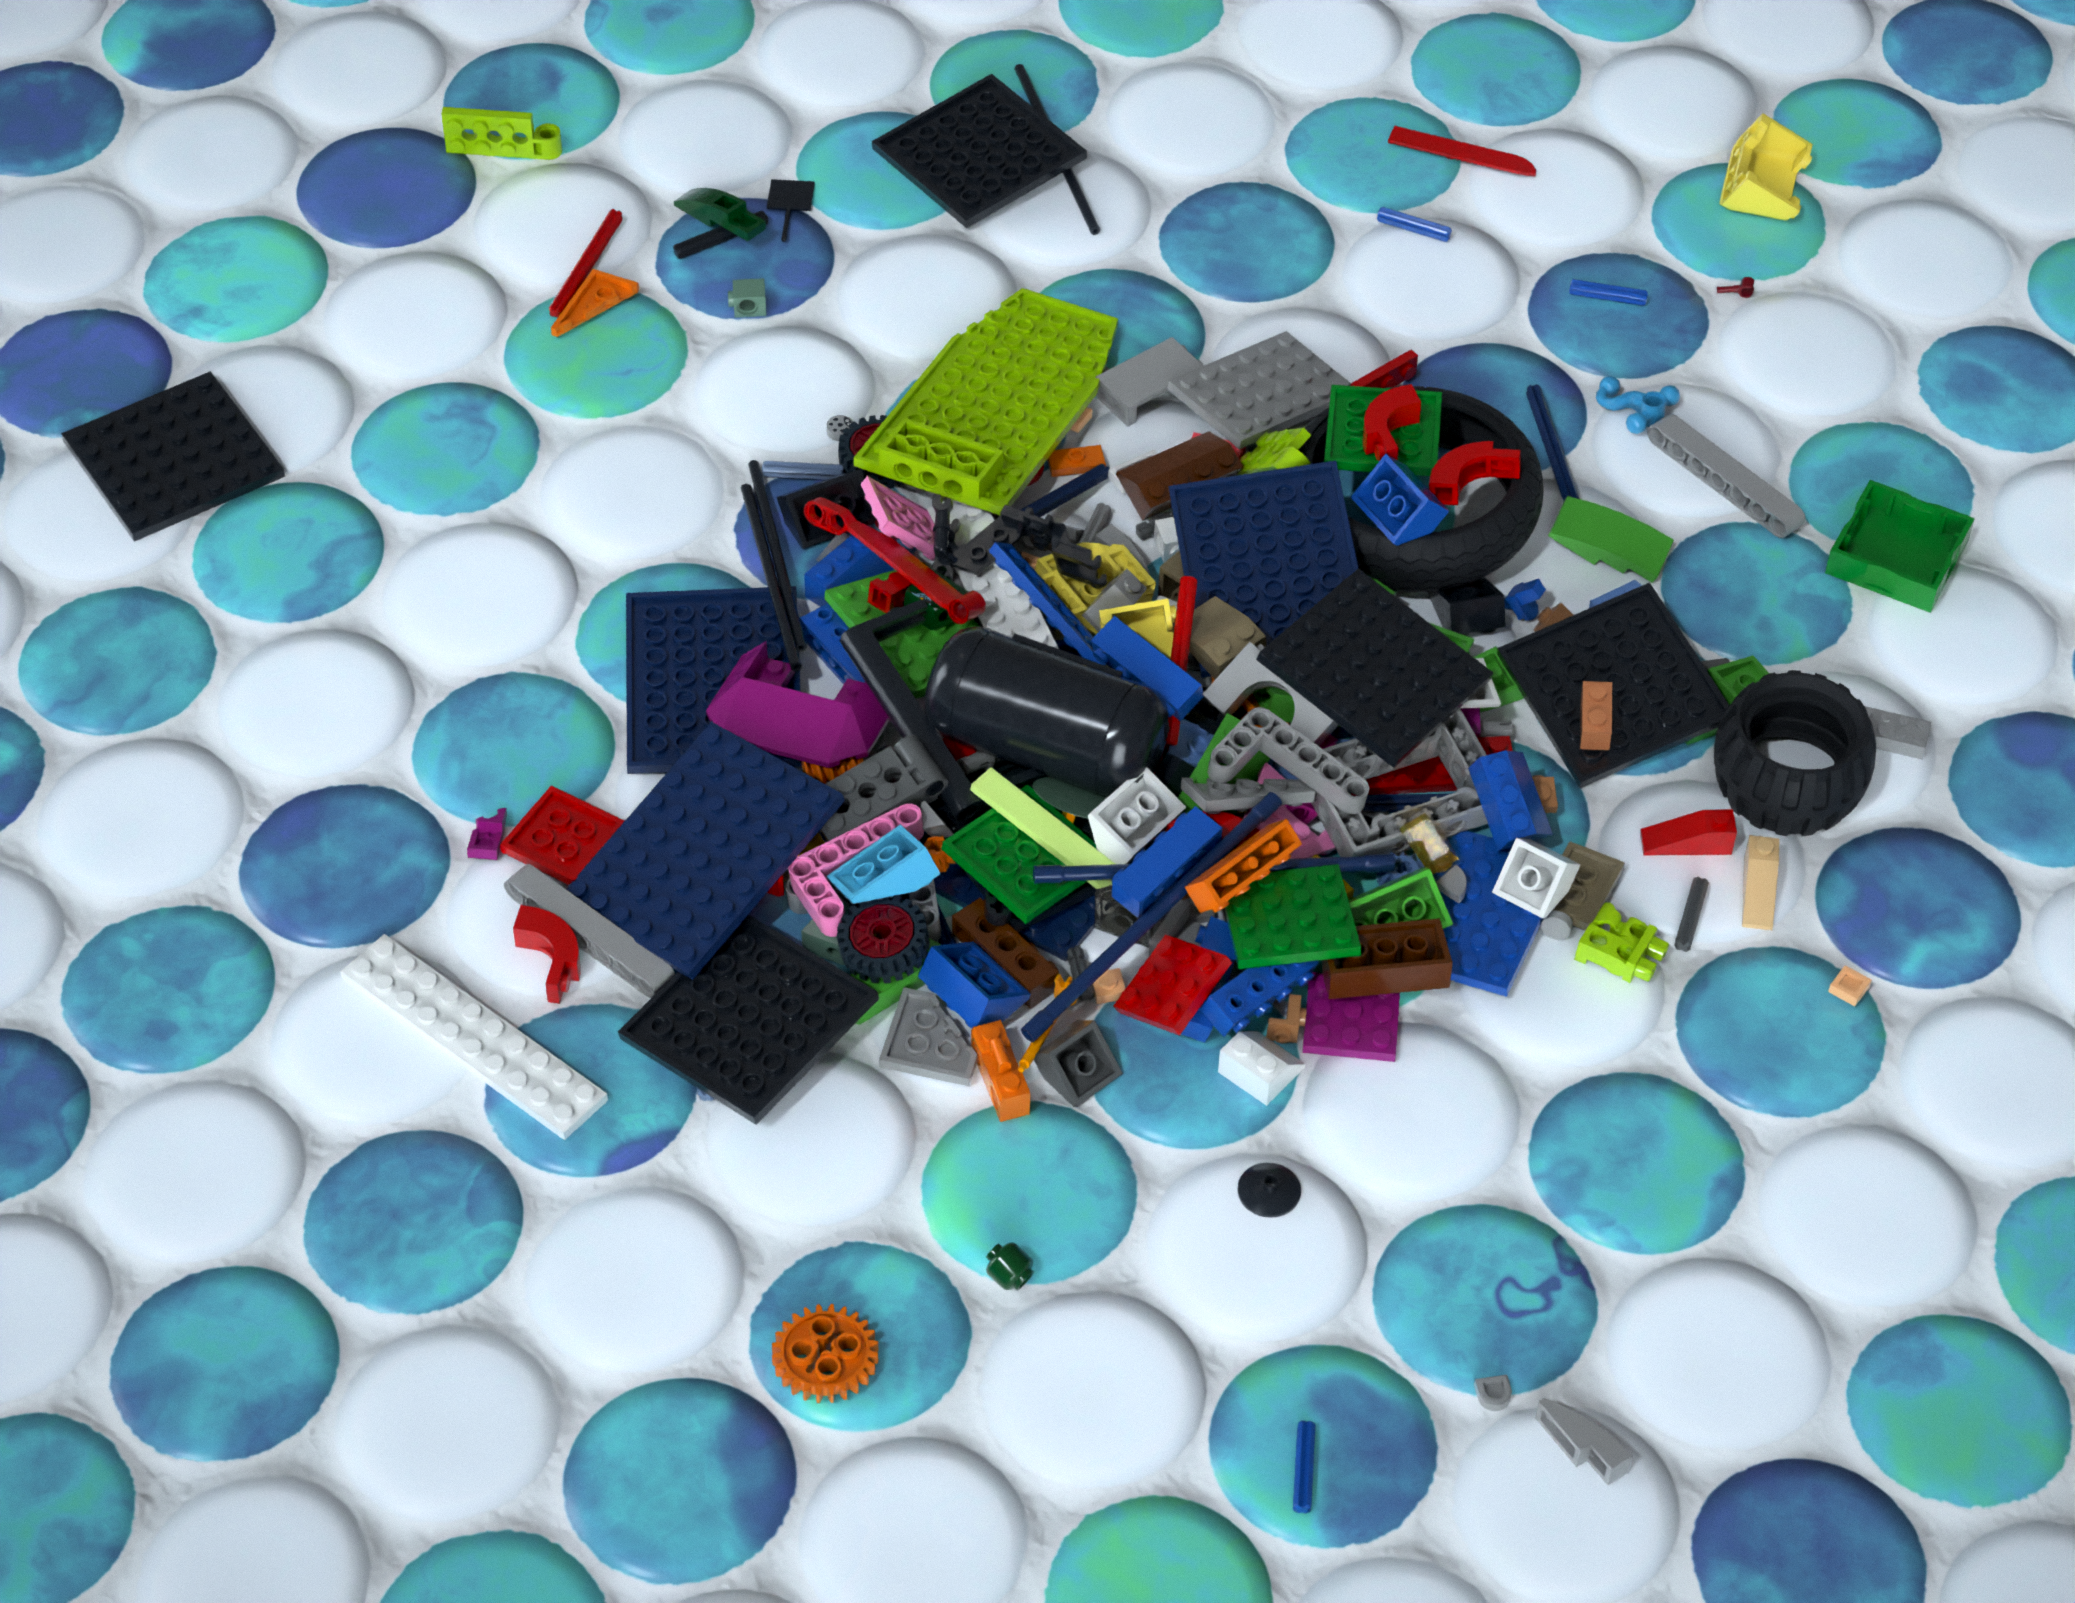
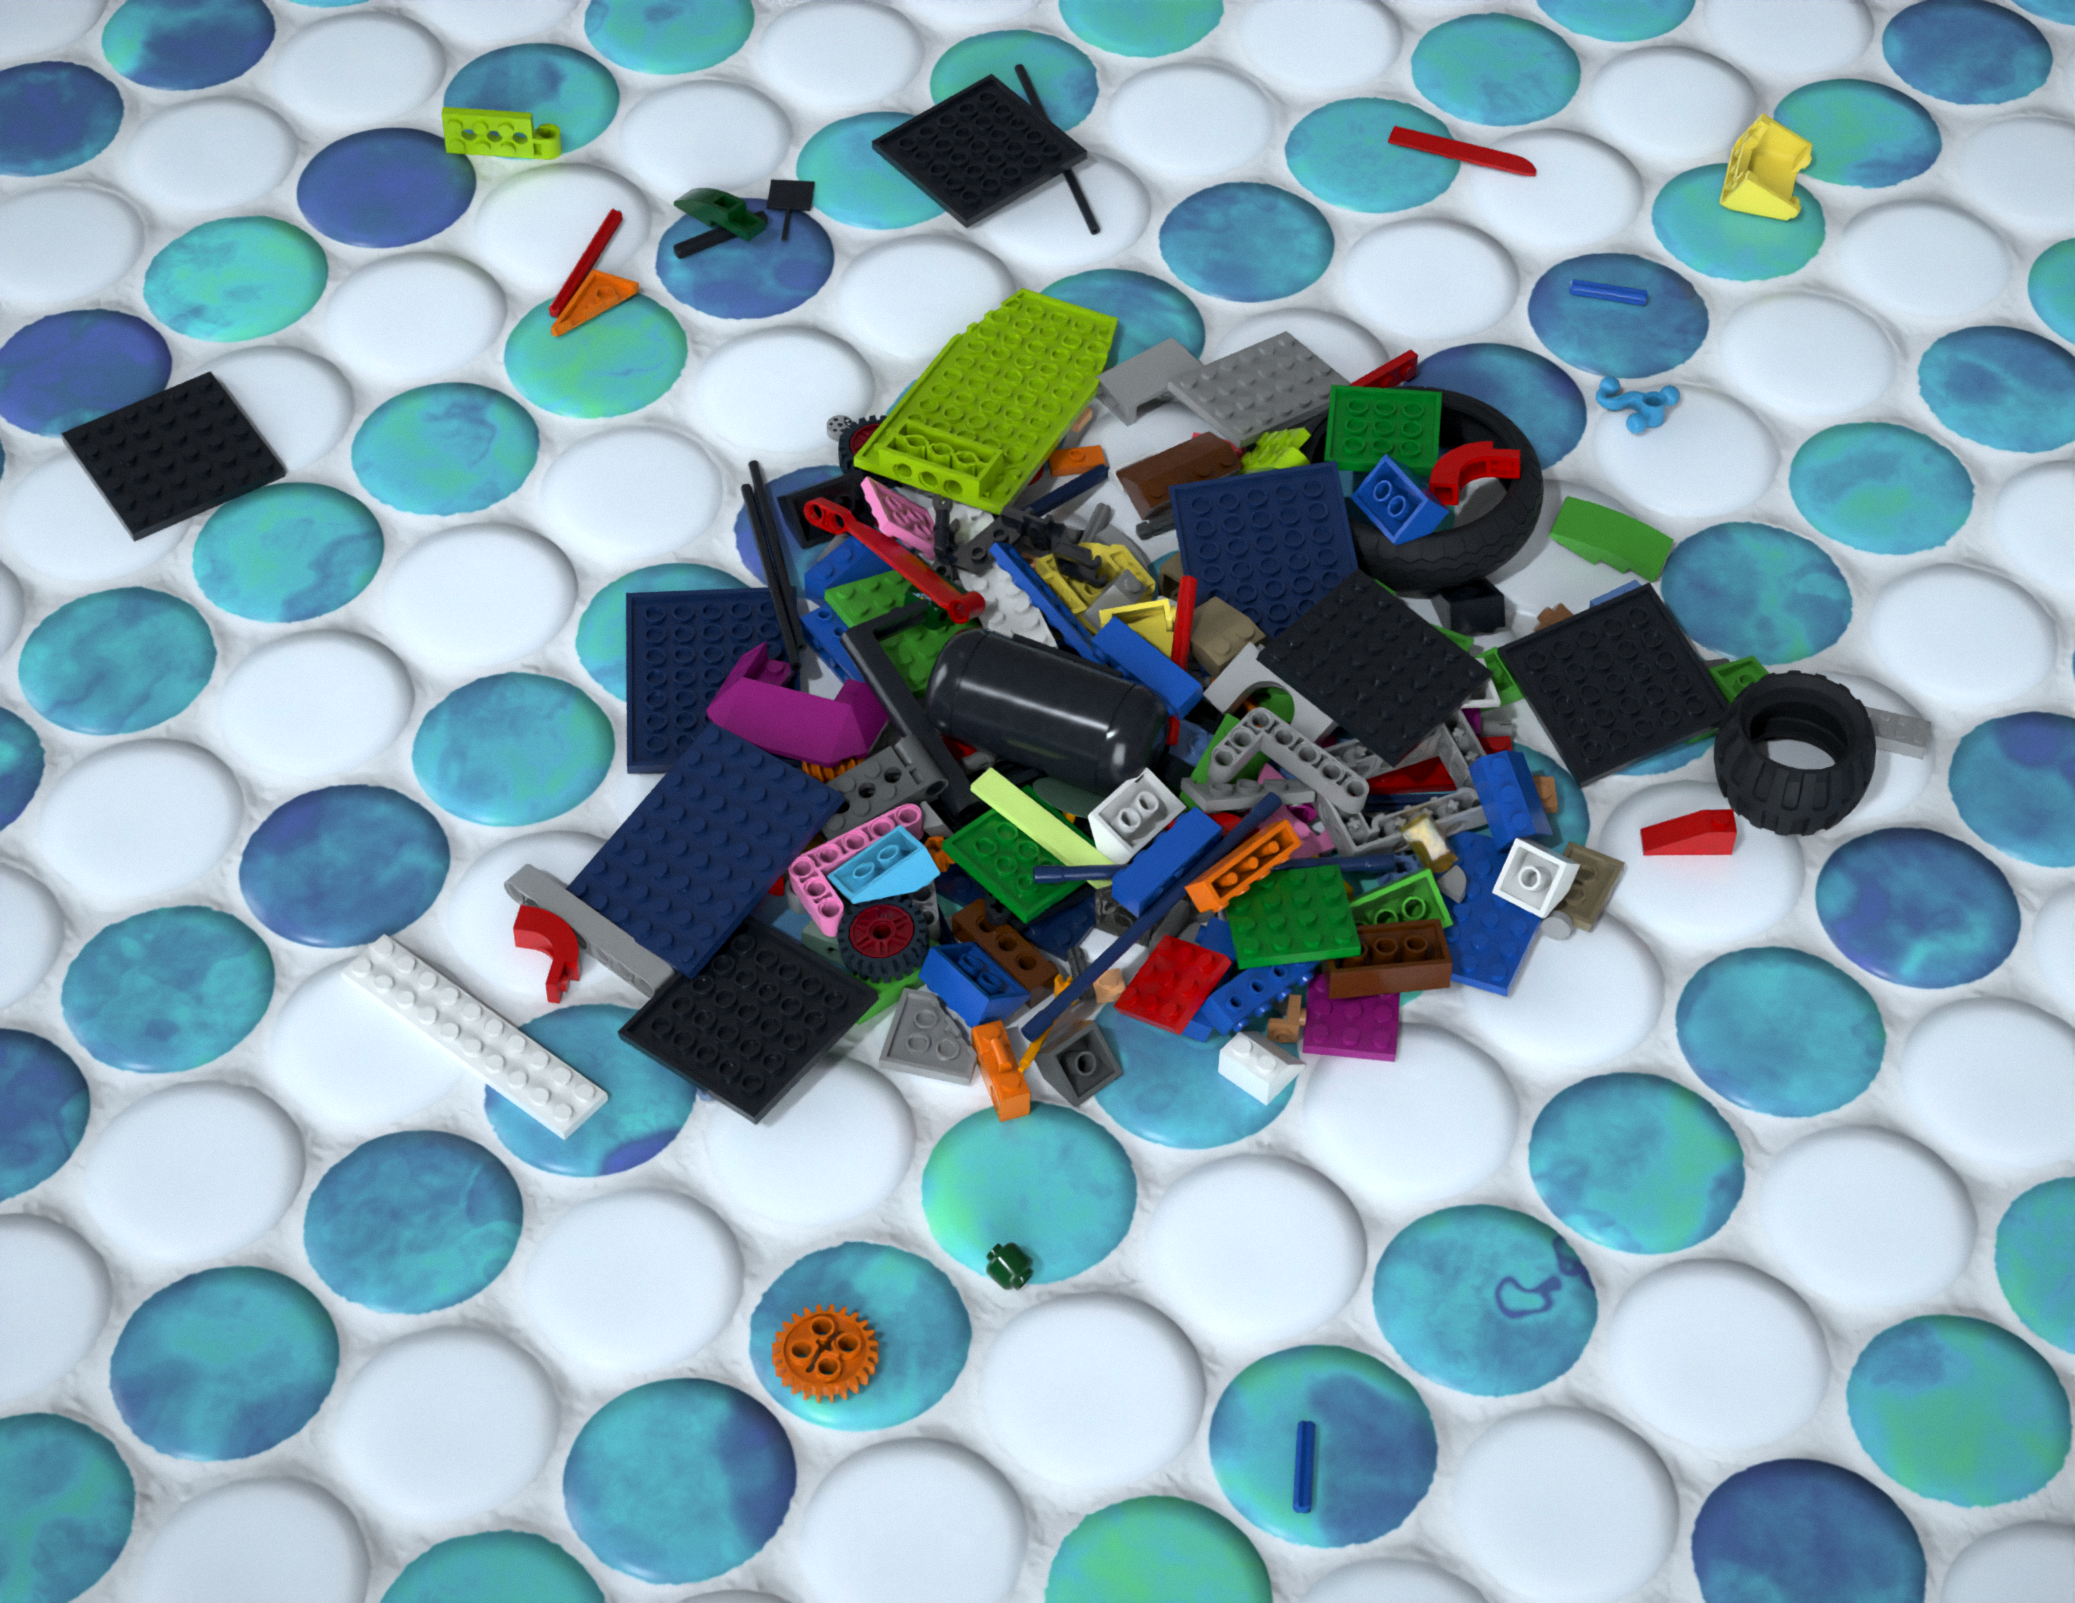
magenta slope [467,808,507,860] -> none
red plate [500,786,624,885] -> none
sand green brick [728,278,766,318] -> none
sand blue axle [762,461,844,480] -> none
red leg [867,572,912,613] -> none
white brick [1154,517,1179,563] -> none
black dish [1237,1162,1301,1218] -> none
red arch [1363,384,1421,461] -> none
blue axle [1377,207,1452,242] -> none
light grey tile [1474,1375,1512,1411] -> none
blue piece [1504,578,1546,621] -> none
dark blue axle [1526,384,1579,502] -> none
light grey slope [1535,1398,1633,1485] -> none
lime hips [1574,902,1669,983] -> none
nougat brick [1580,681,1612,750] -> none
light grey beam [1647,414,1806,538] -> none
dark grey axle [1674,877,1709,952] -> none
dark red hand [1717,277,1754,298] -> none
tan slope [1742,835,1779,931] -> none
green tile [1825,480,1975,613] -> none
light nougat plate [1828,965,1872,1006] -> none

